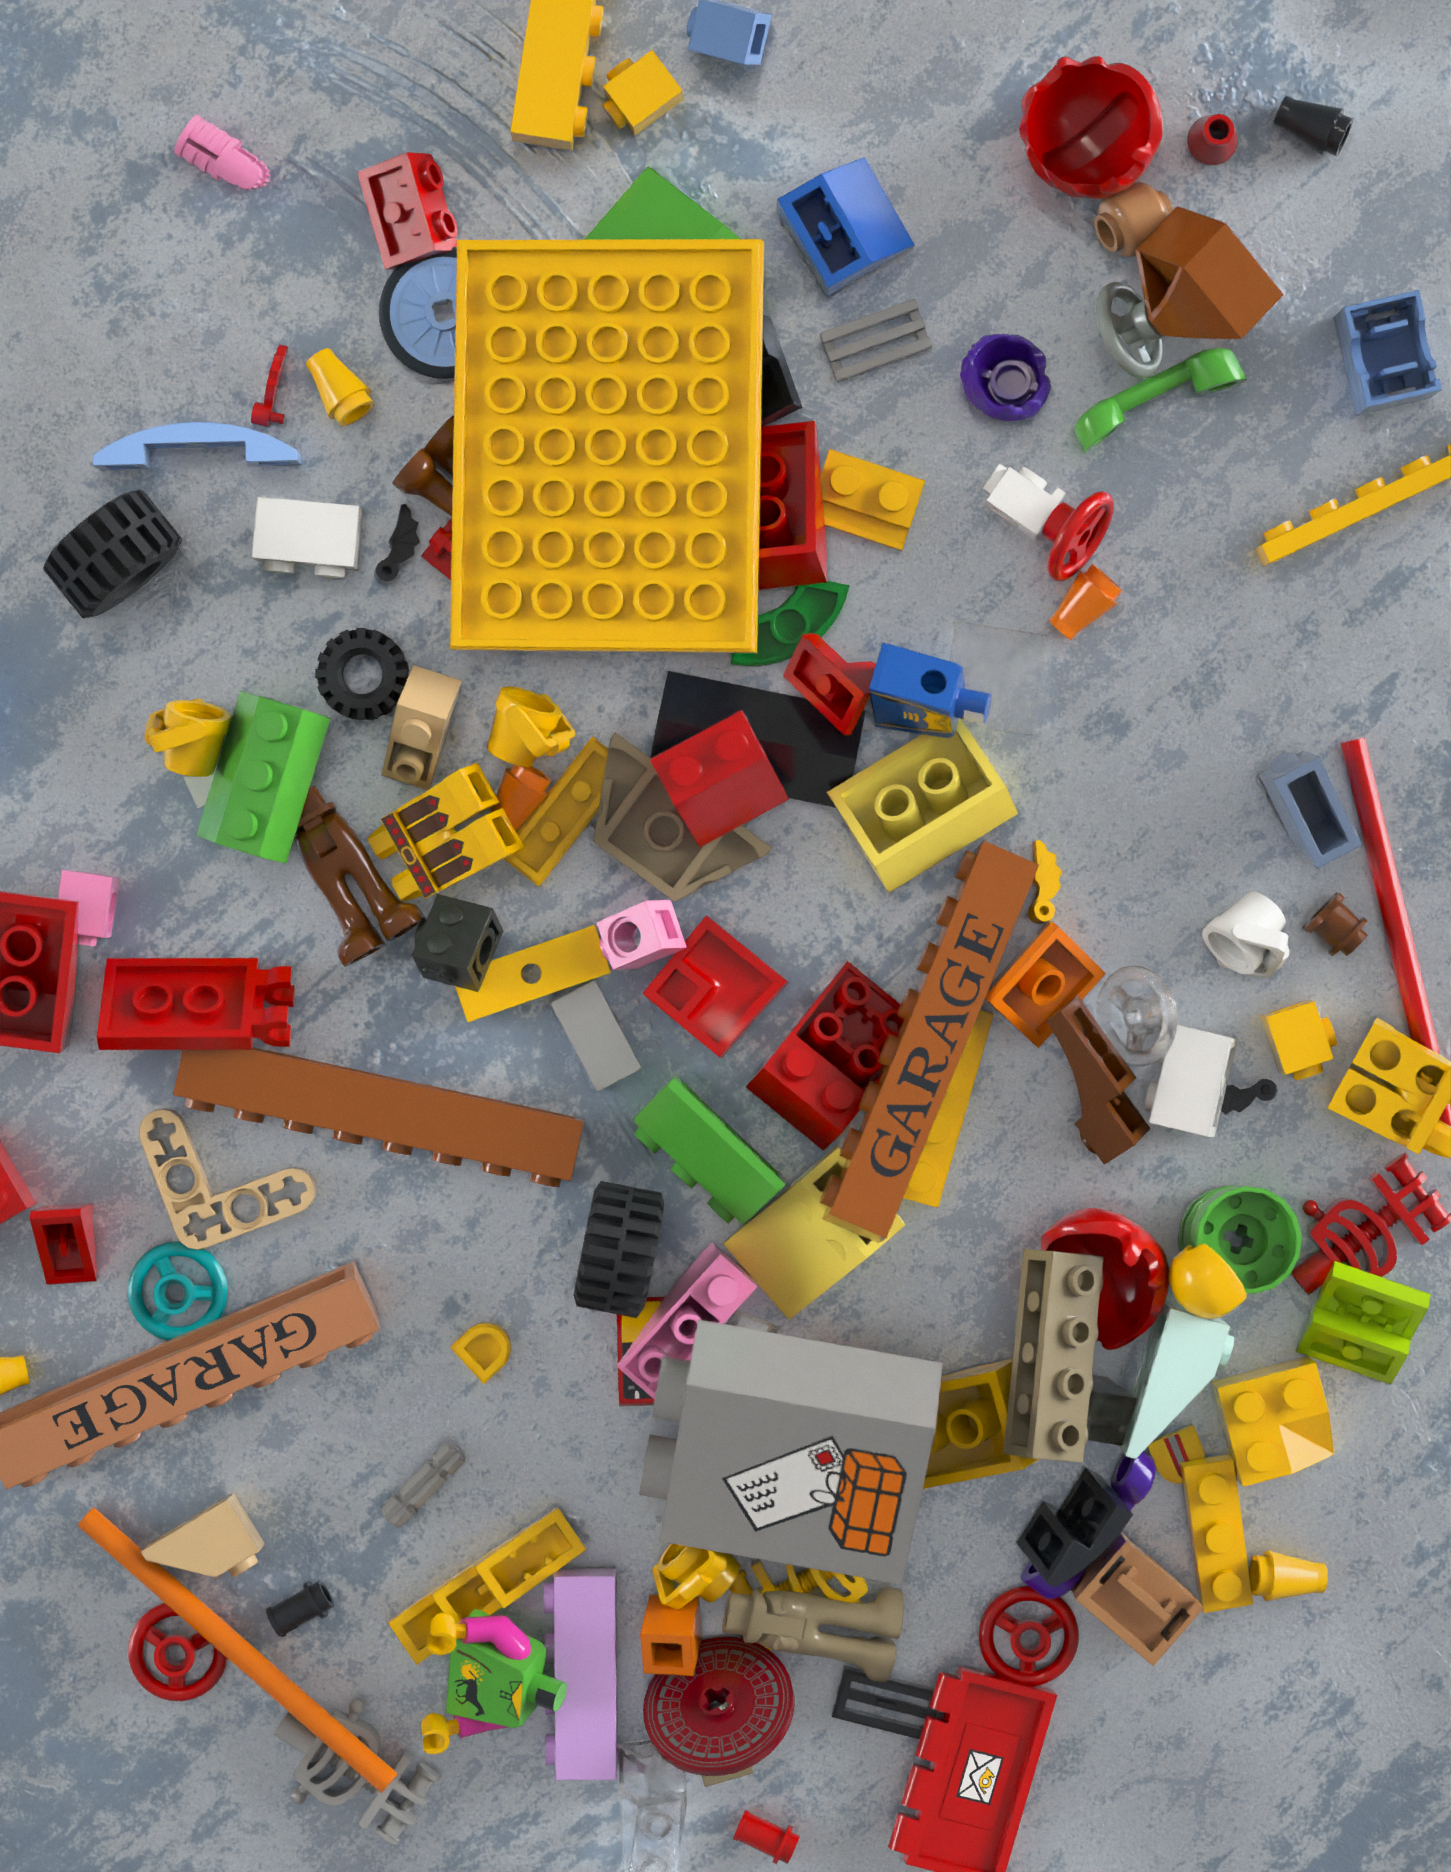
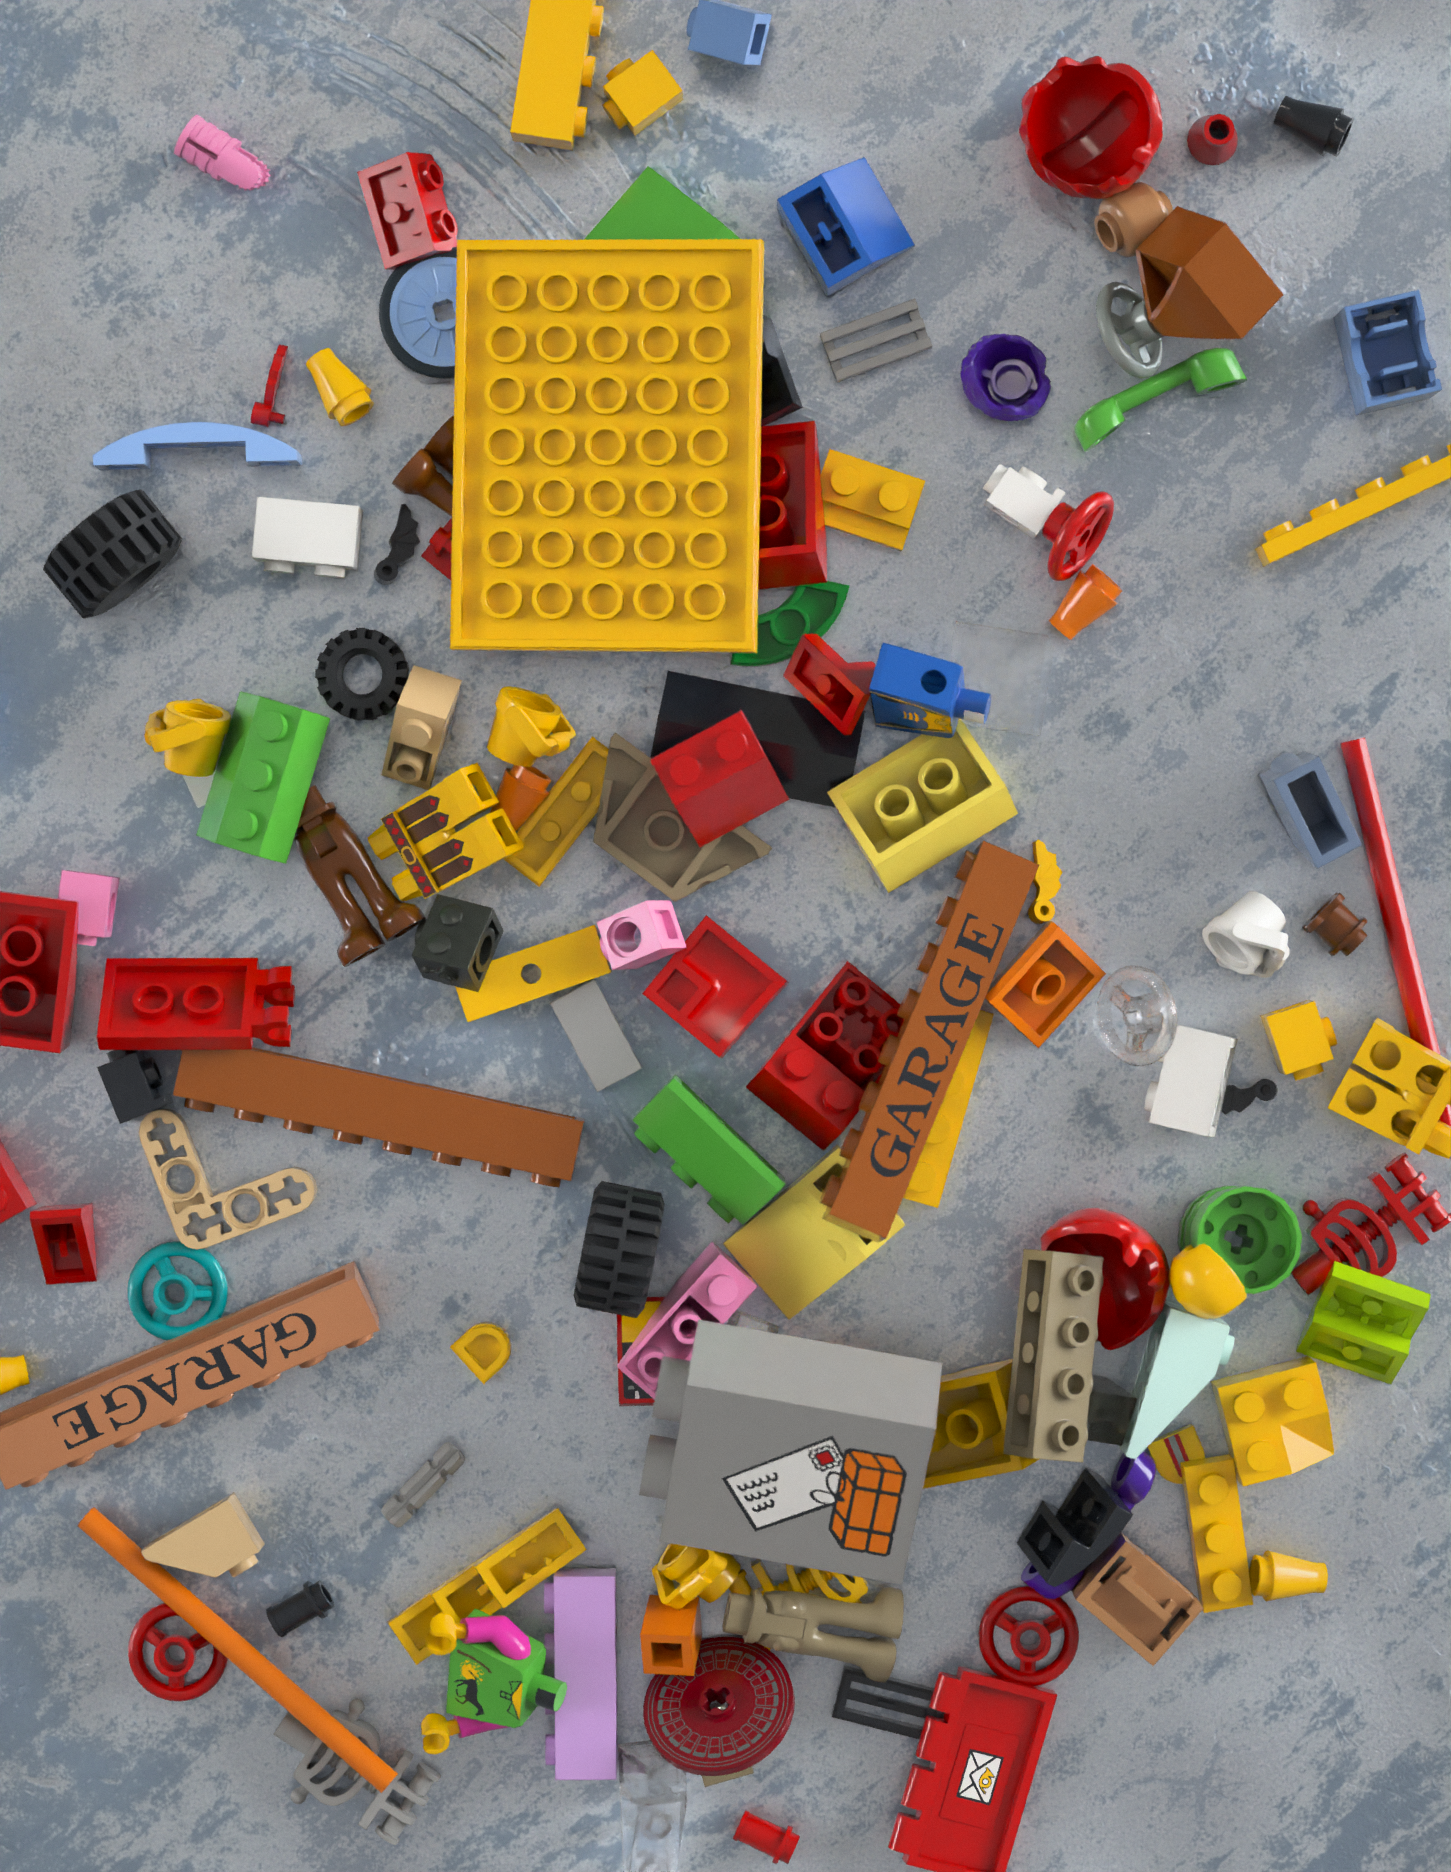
reddish brown slope [1046,995,1151,1165] -> none
none -> black brick [97,1050,174,1124]

